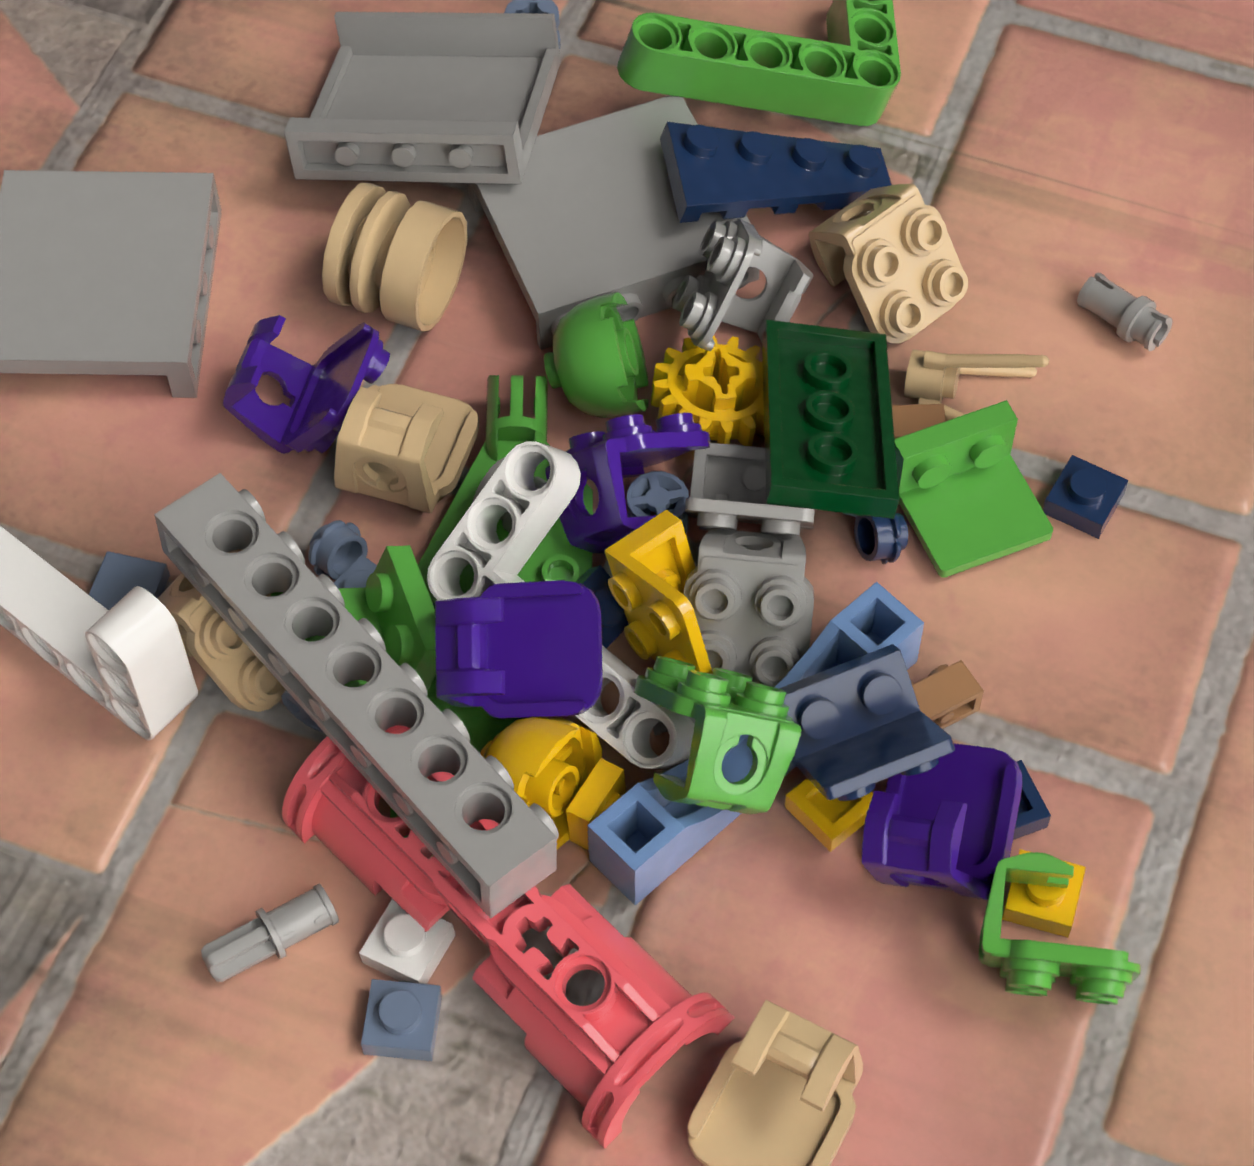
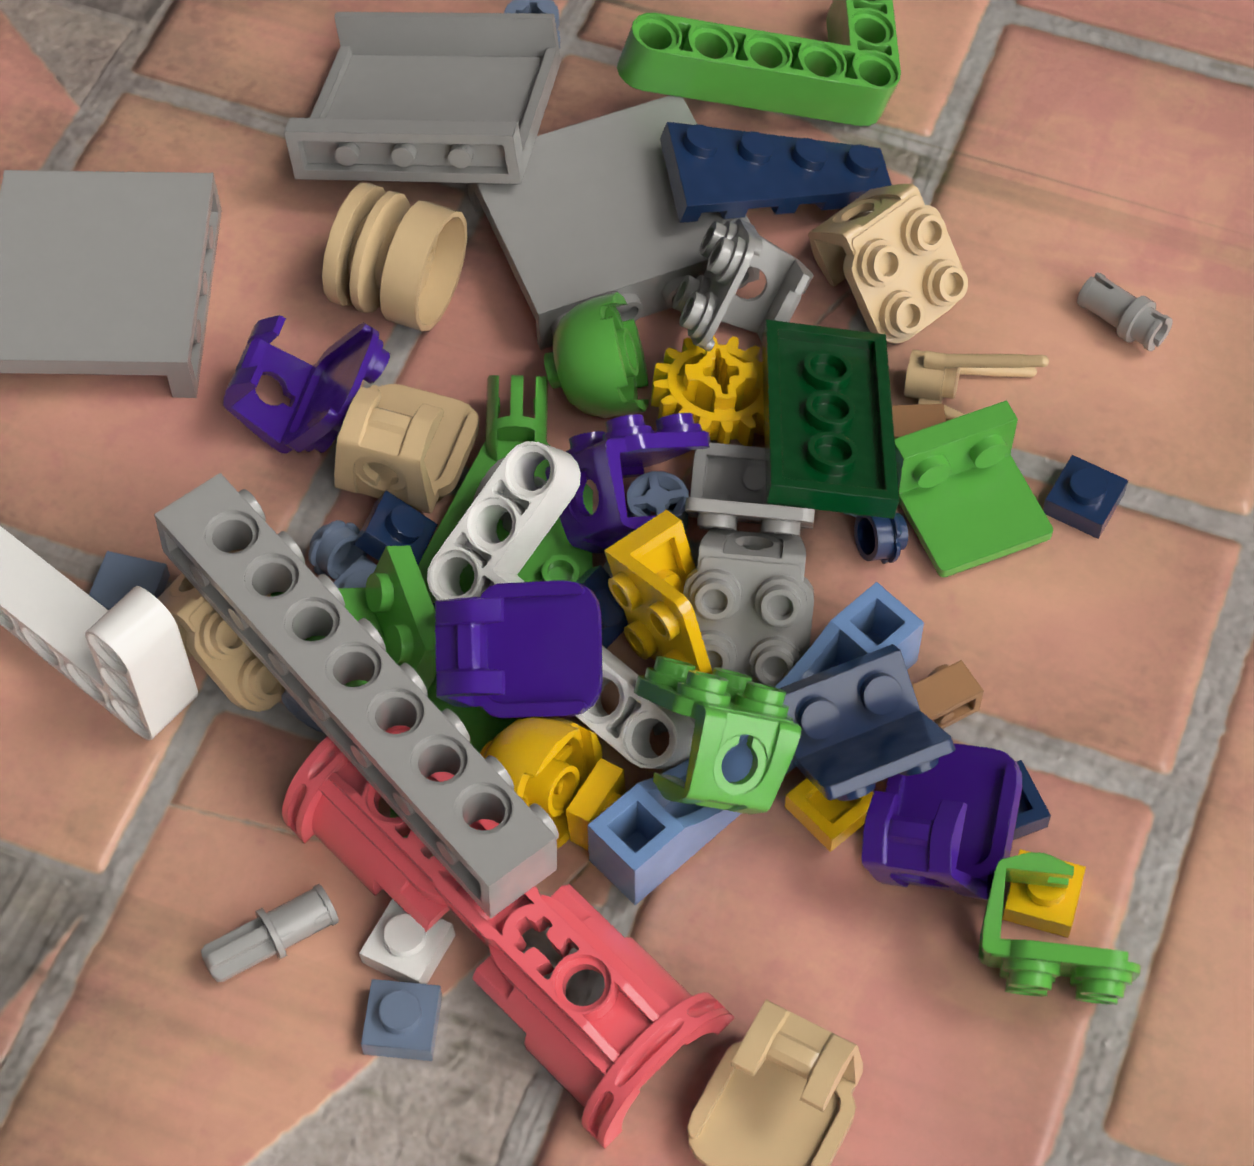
none -> dark blue plate [354,490,438,565]

